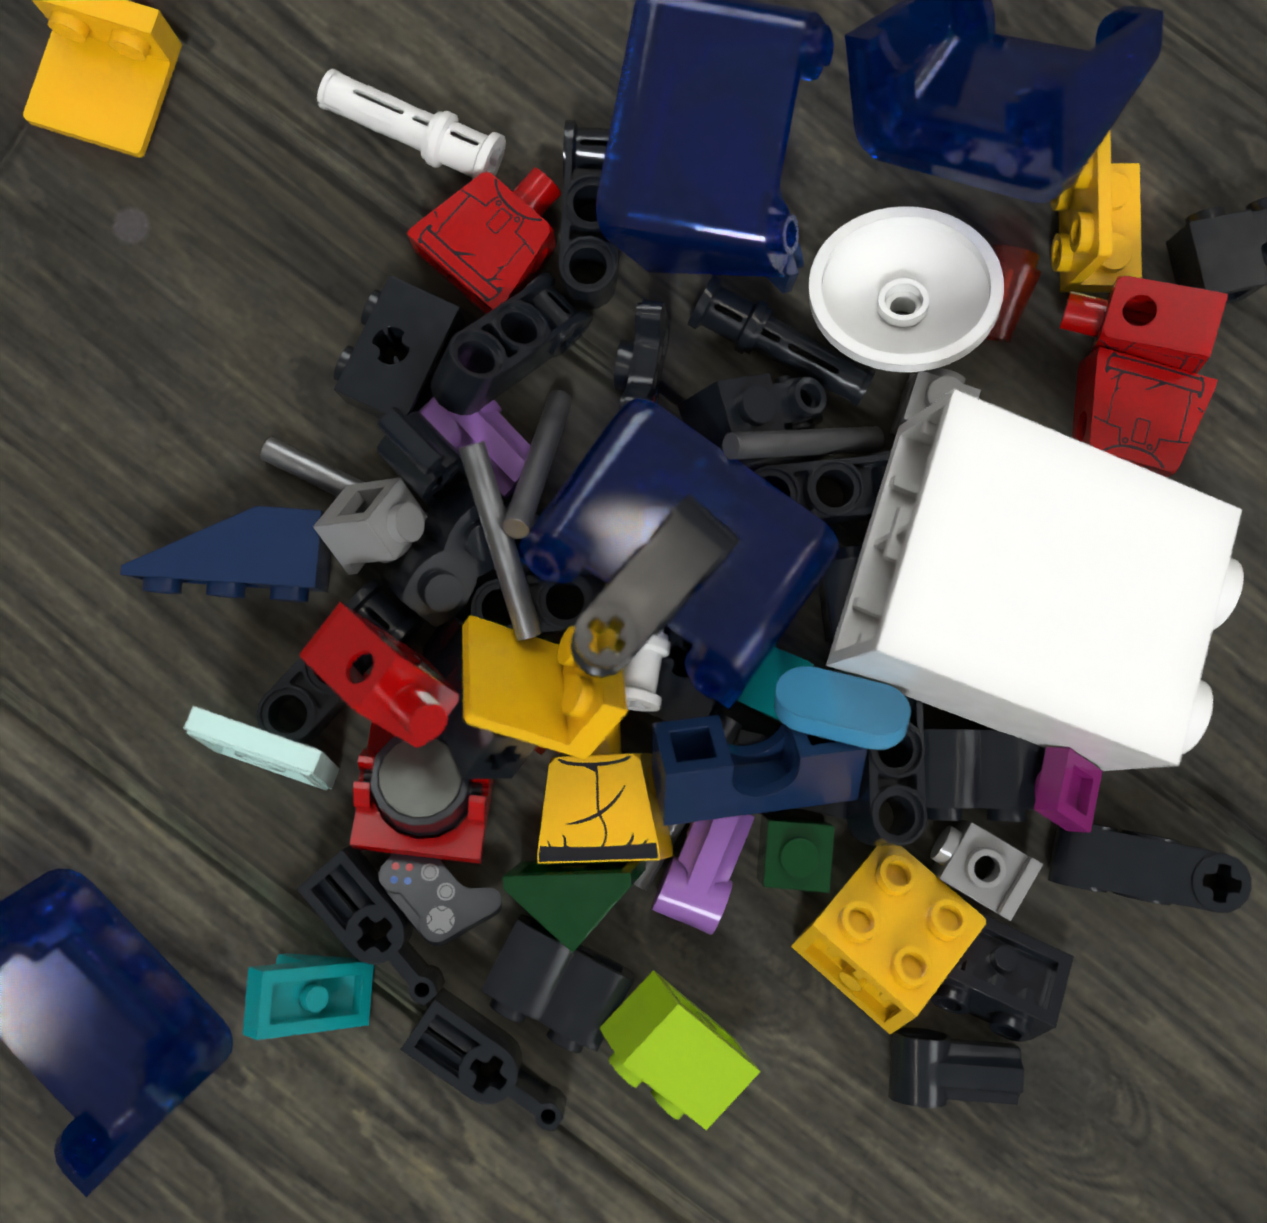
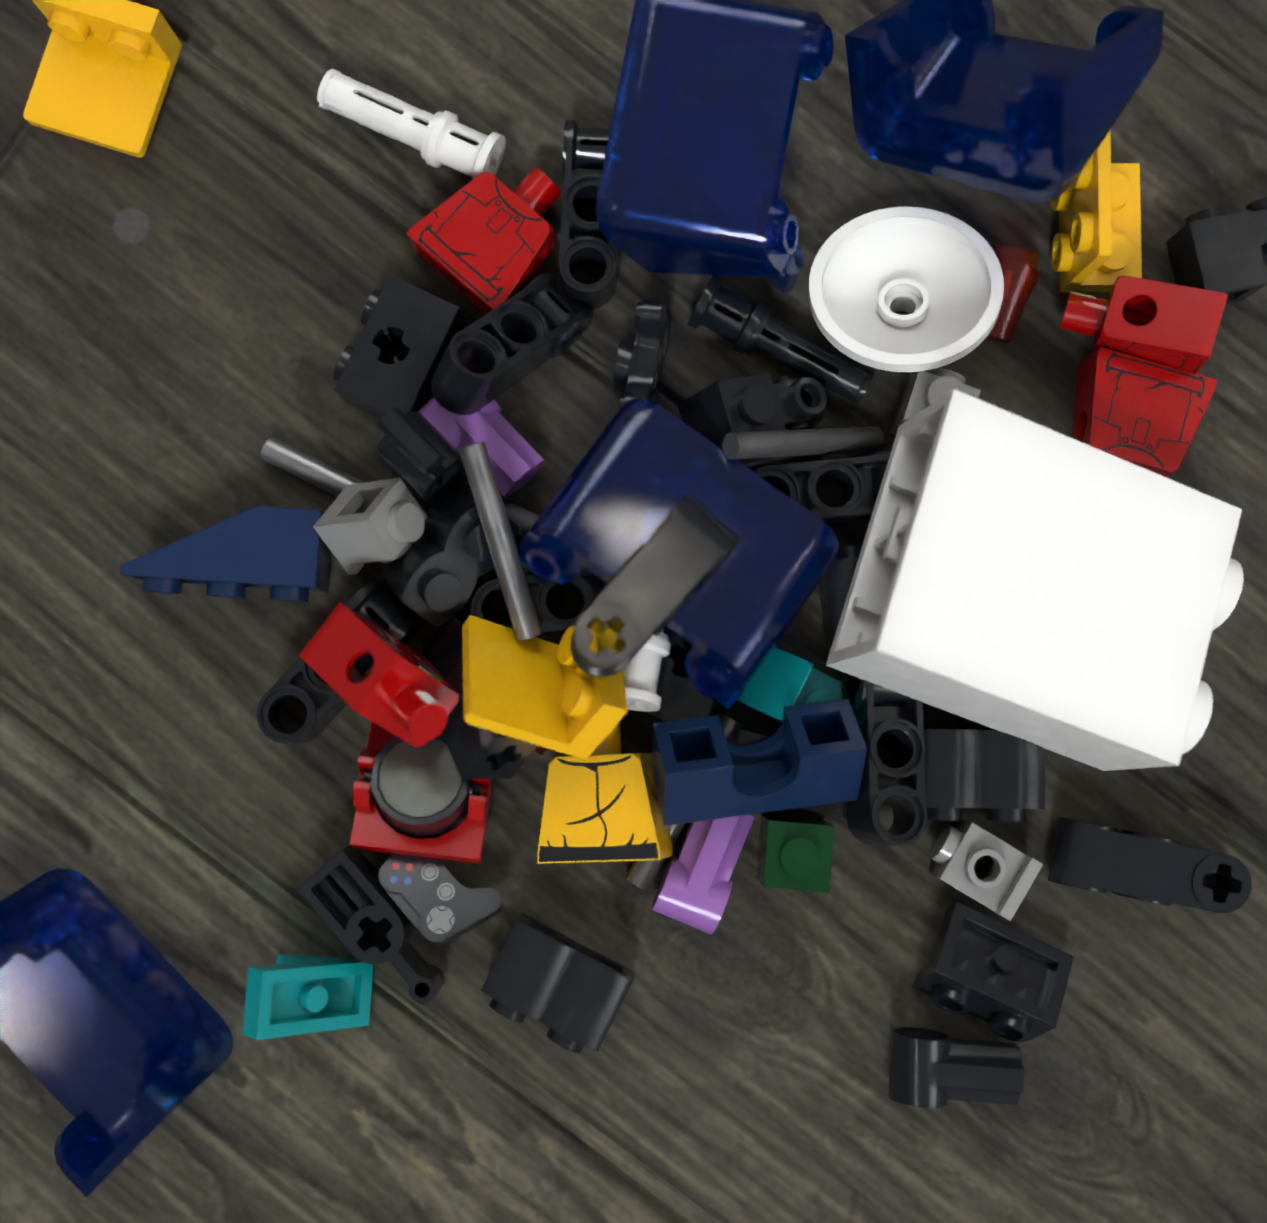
light aqua tile [184,706,339,791] -> none
black piece [400,988,566,1131] -> none
dark green slope [502,860,646,953] -> none
flat silver bar [503,390,572,538] -> none
lime brick [599,970,761,1131] -> none
dark azure tile [774,666,911,750] -> none
yellow bracket [791,846,986,1034] -> none
magenta plate [1034,747,1102,833] -> none

